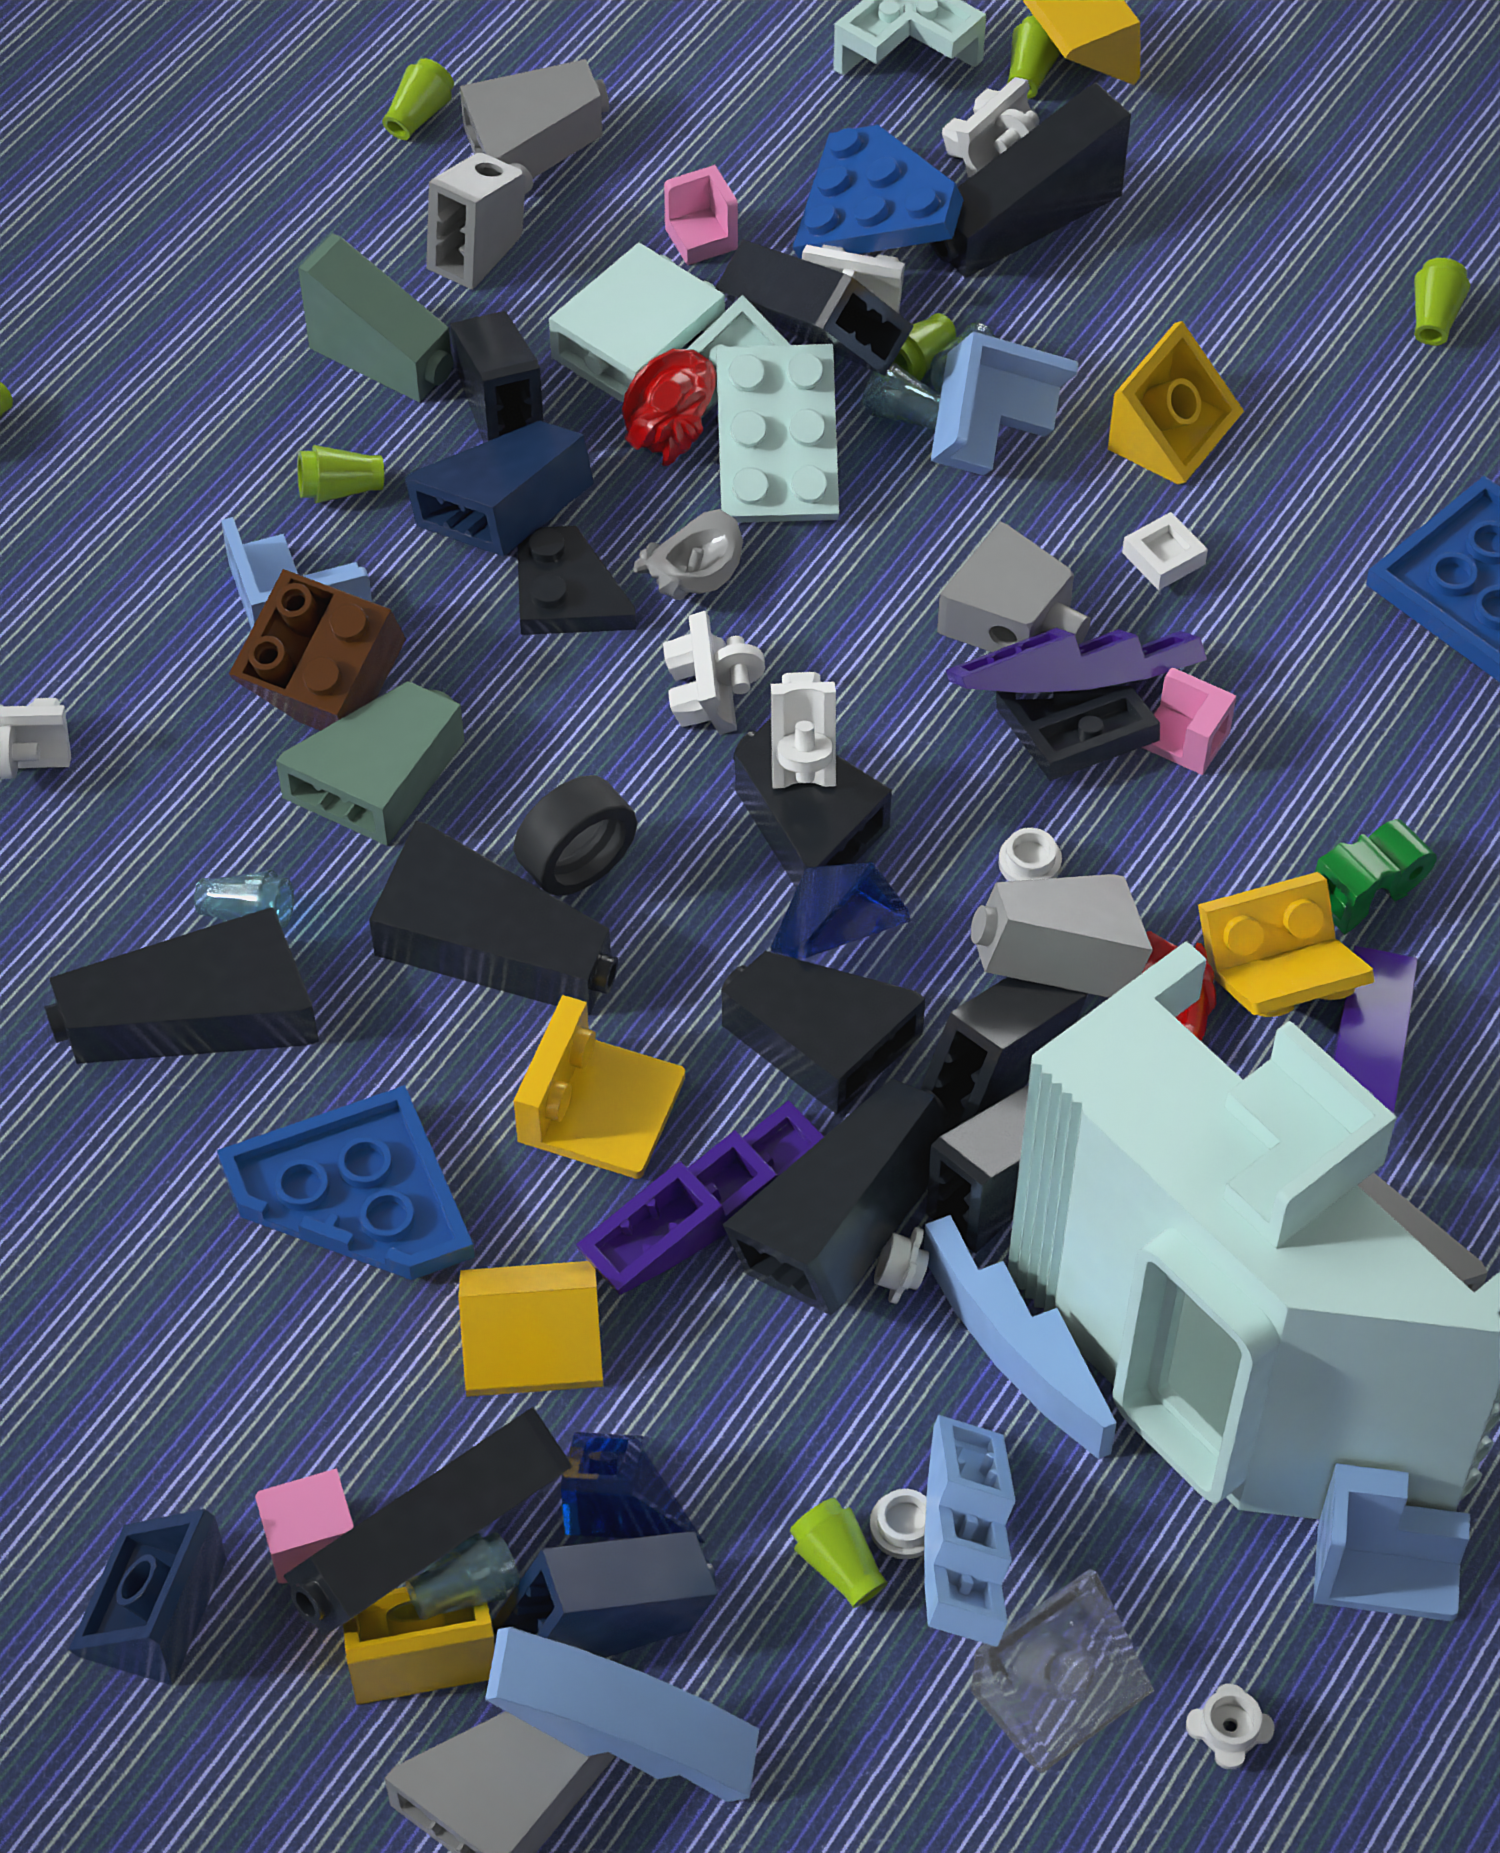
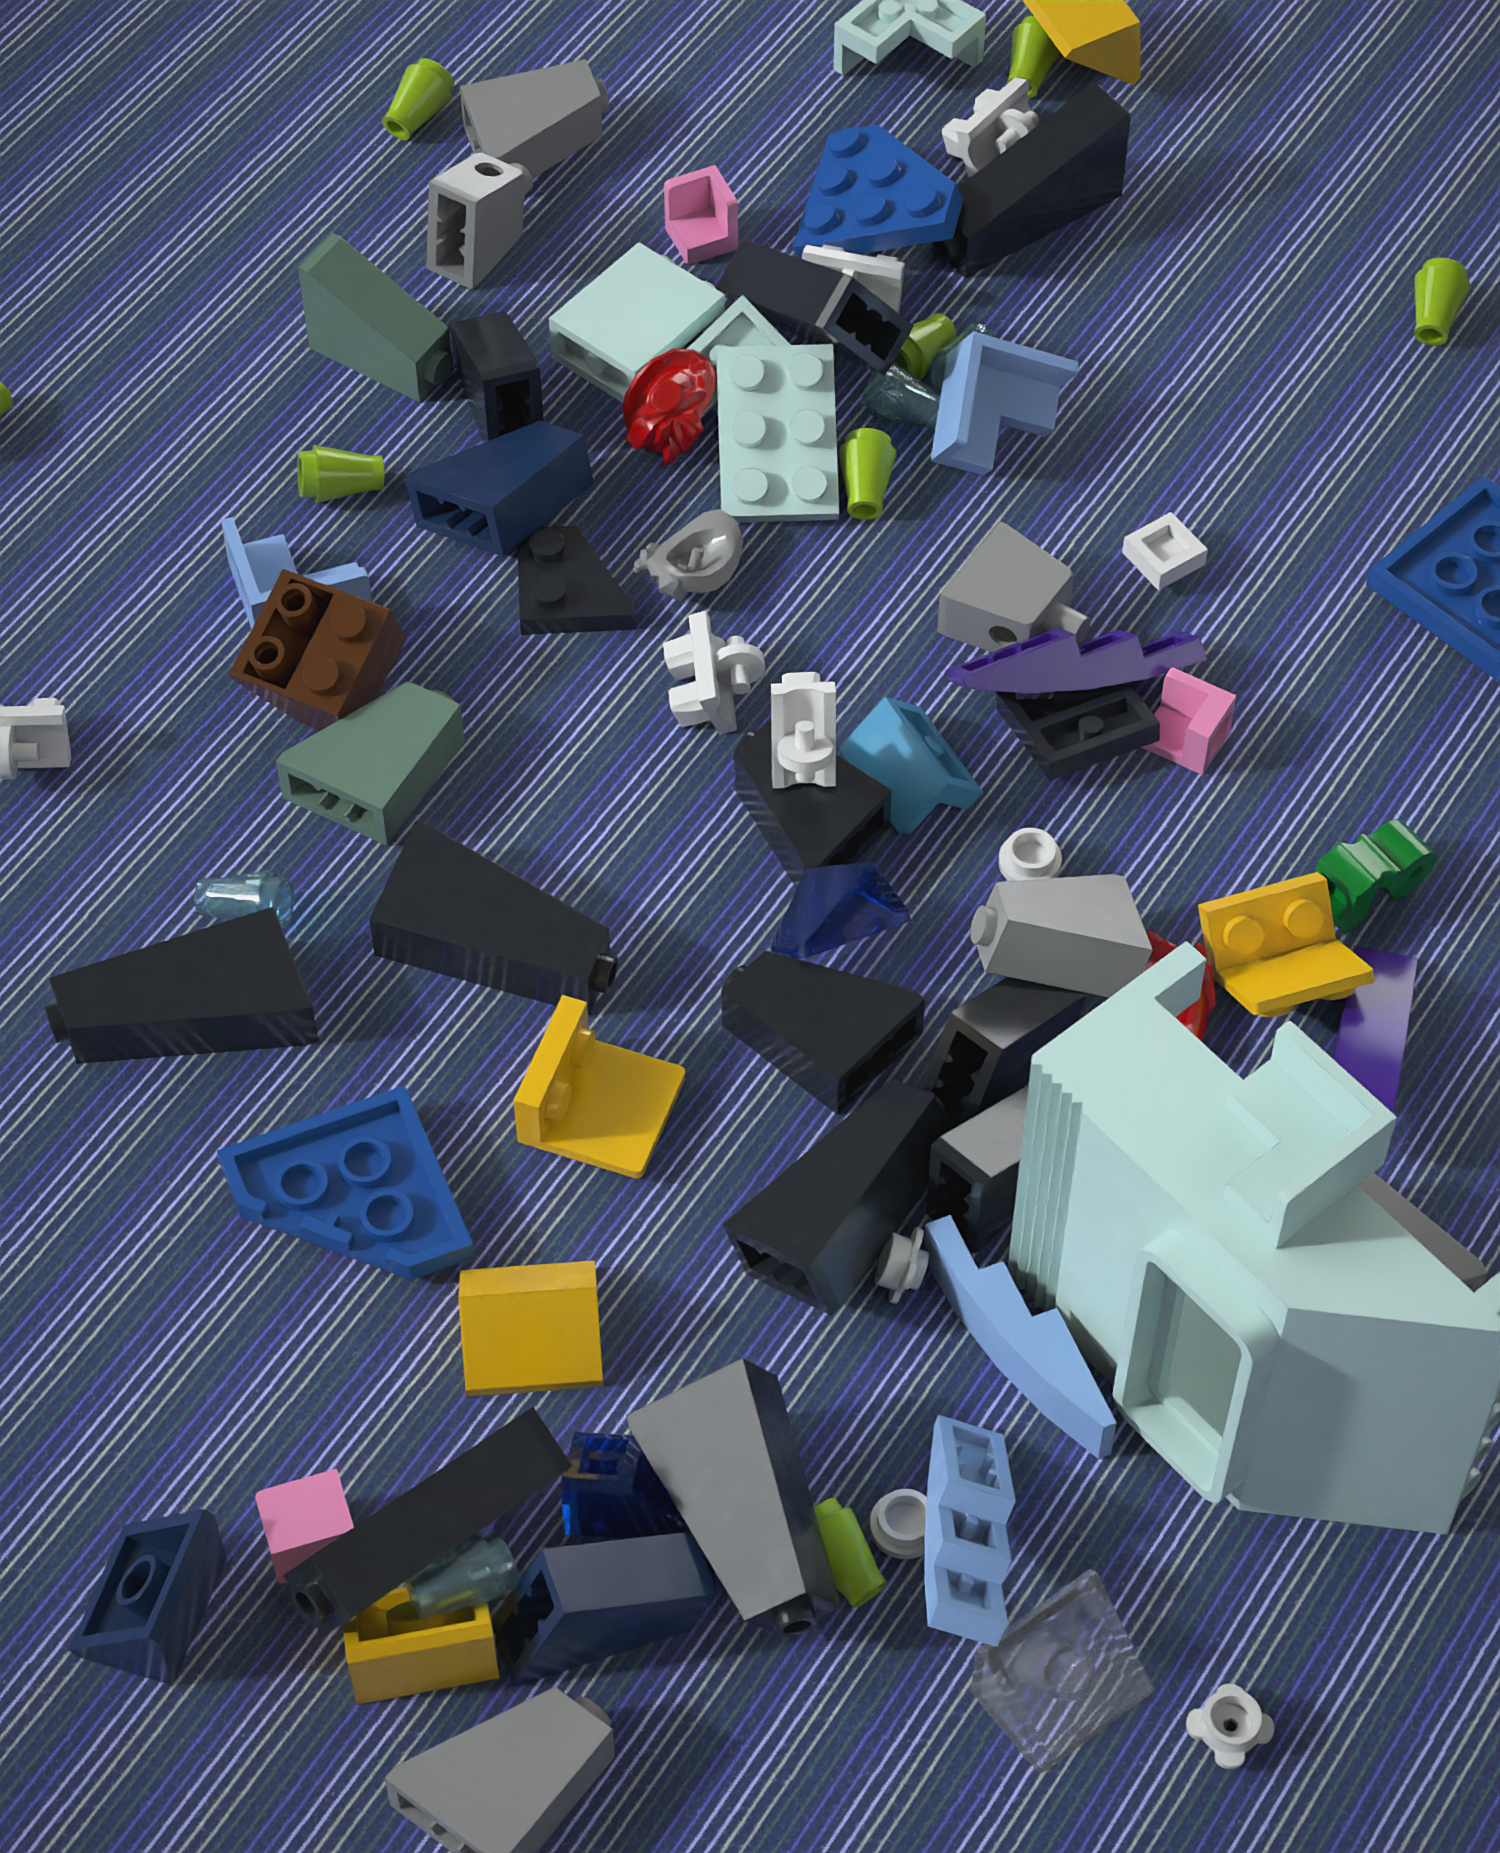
light blue slope [485,1627,759,1802] -> none
black tyre [513,775,638,896] -> none
dark purple slope [576,1100,824,1295] -> none
yellow slope [1108,321,1244,484] -> none
light blue panel [1313,1463,1470,1621] -> none
none -> slope [626,1358,841,1637]
none -> lime cone [838,428,896,520]
none -> dark azure panel [840,697,984,835]

